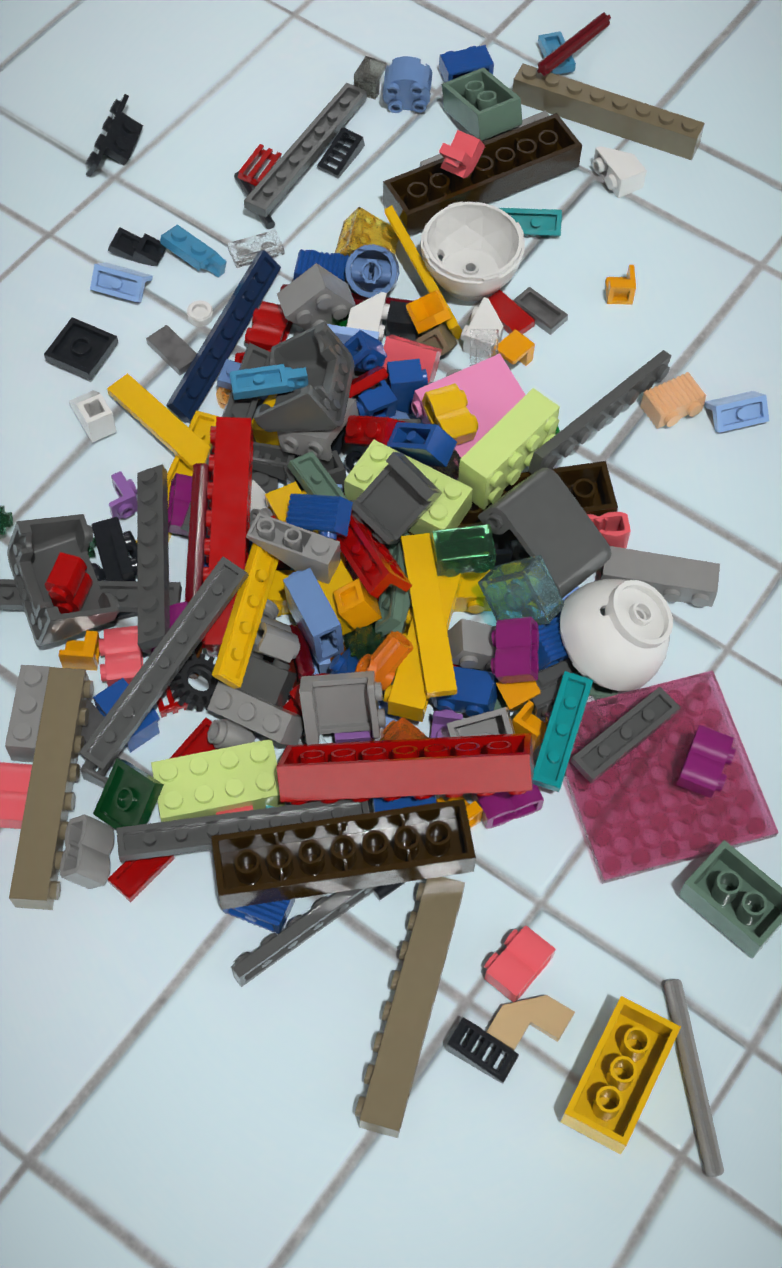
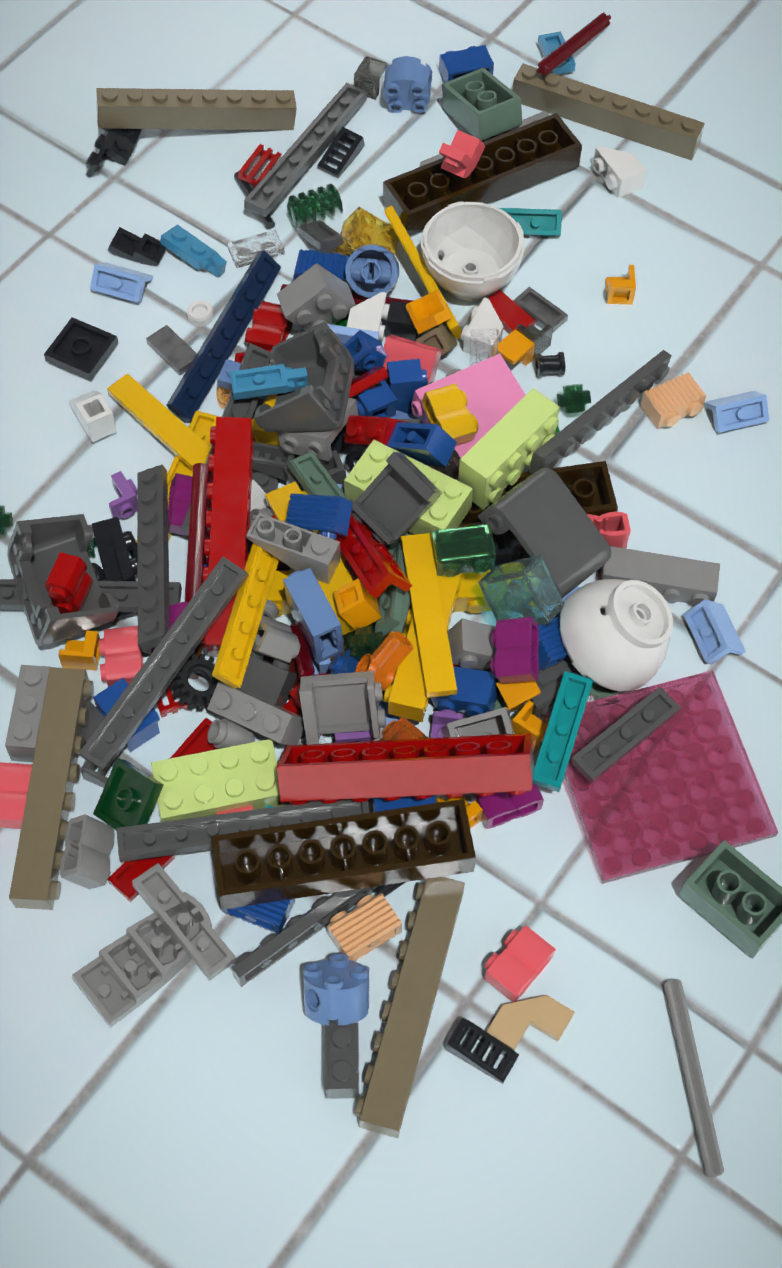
yellow brick [560,996,681,1155] -> none
magenta brick [676,724,736,798] -> none
none -> light grey slope [72,863,236,1028]
none -> dark tan brick [96,88,297,130]
none -> clear green piece [287,183,343,229]
none -> flat silver tile [298,220,344,251]
none -> medium blue brick [304,953,369,1026]
none -> dark grey brick [325,1022,359,1099]
none -> light nougat brick [327,893,402,961]
none -> clear smoke panel [516,324,553,360]
none -> black bush [535,352,566,377]
none -> clear green gear [557,384,591,414]
none -> light blue panel [683,599,746,664]

